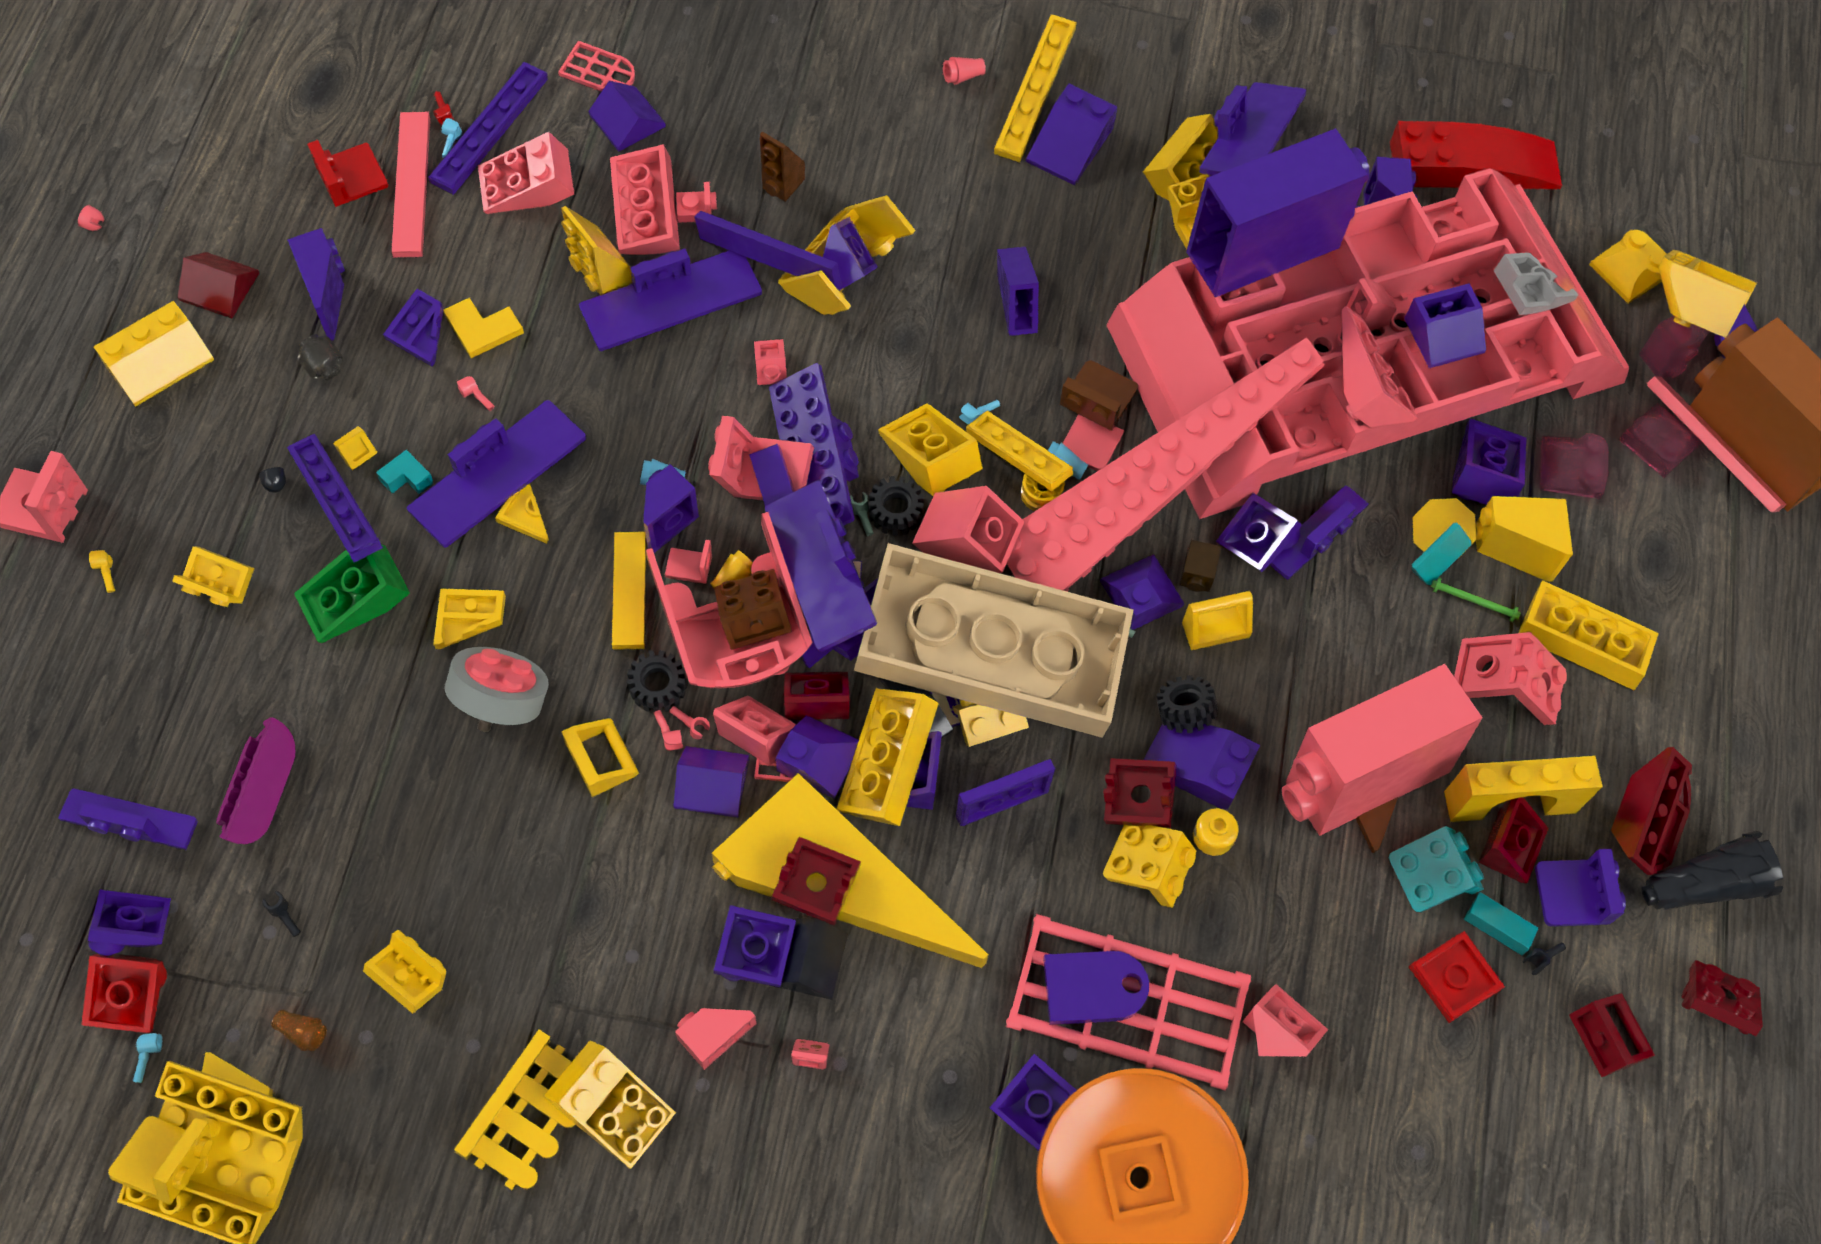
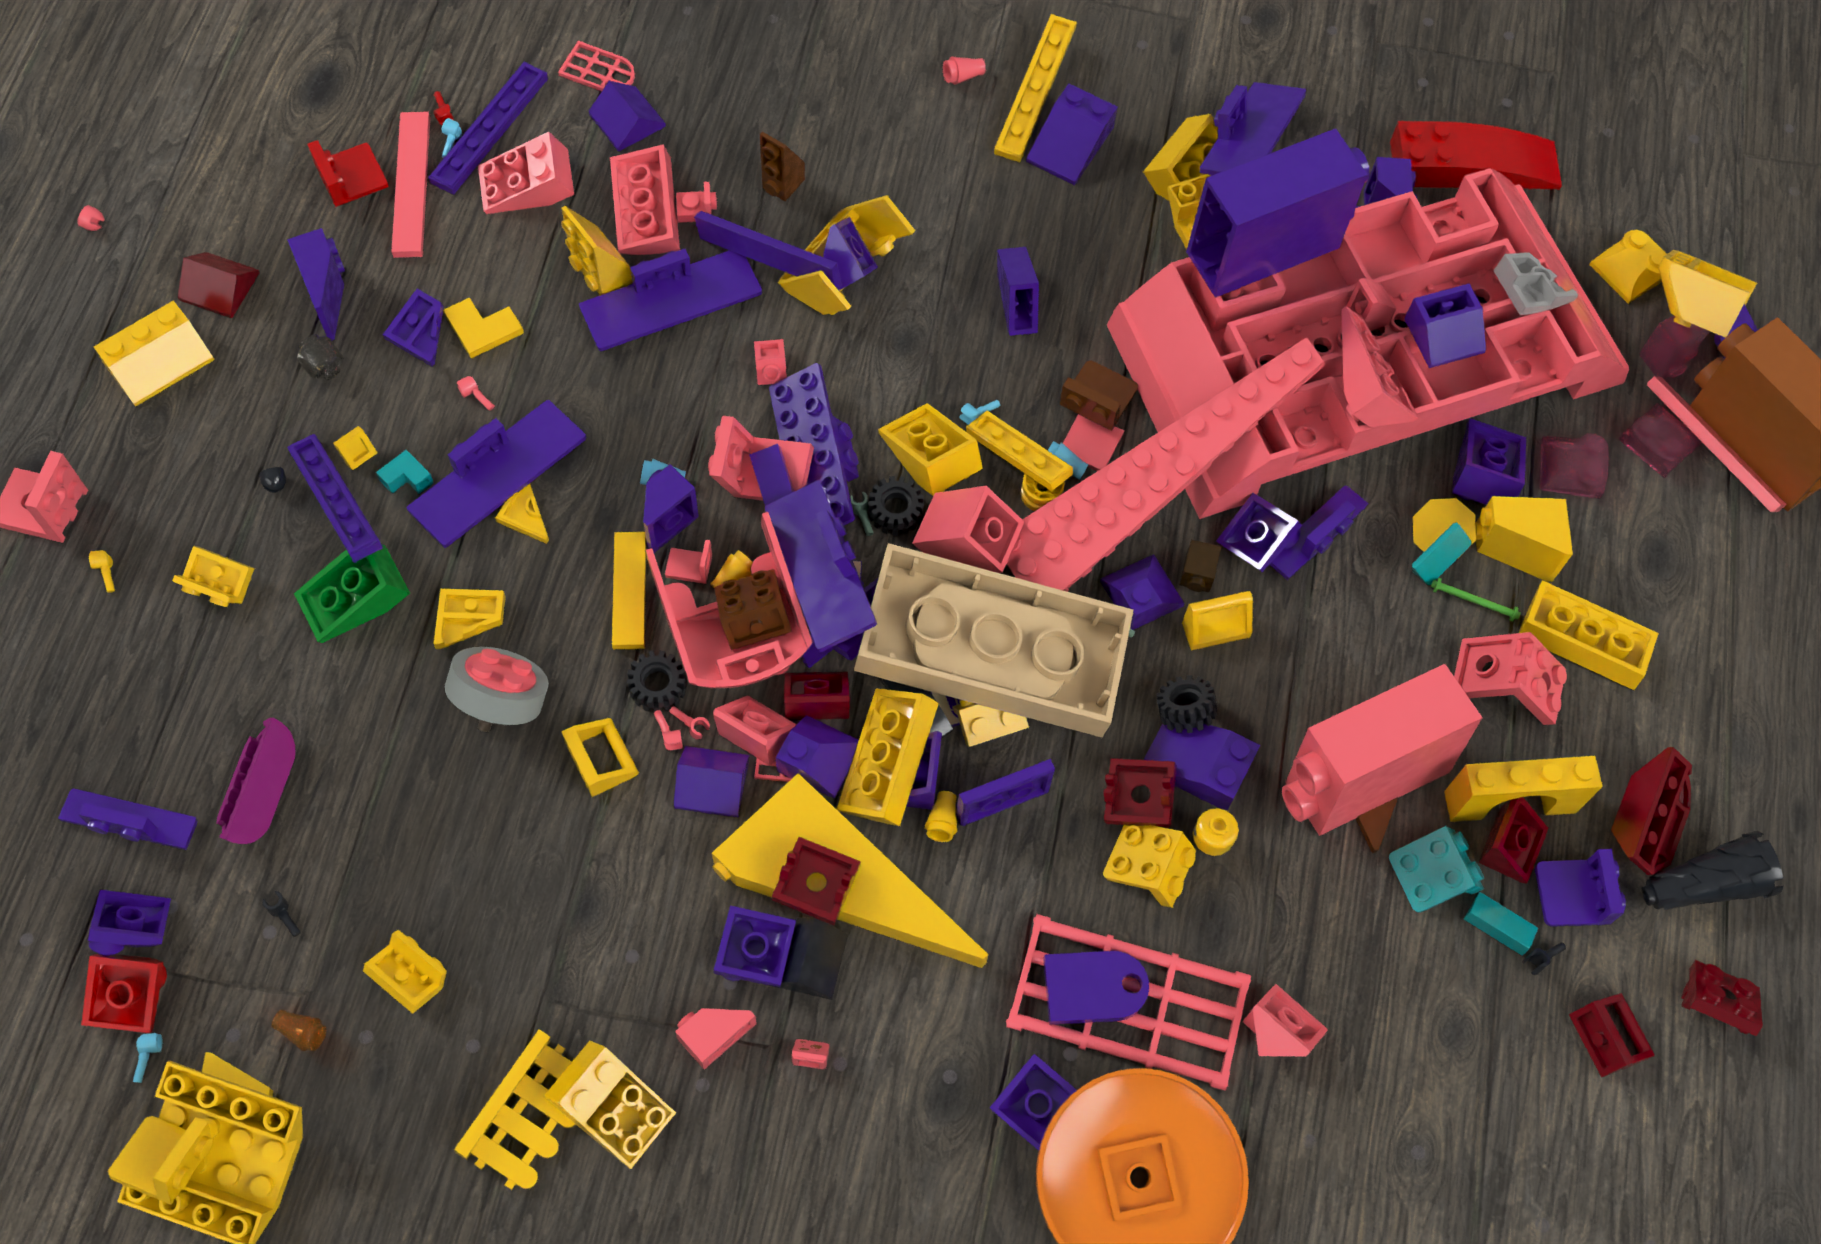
red tile [1409,931,1505,1023] -> none
none -> yellow cone [925,791,957,842]

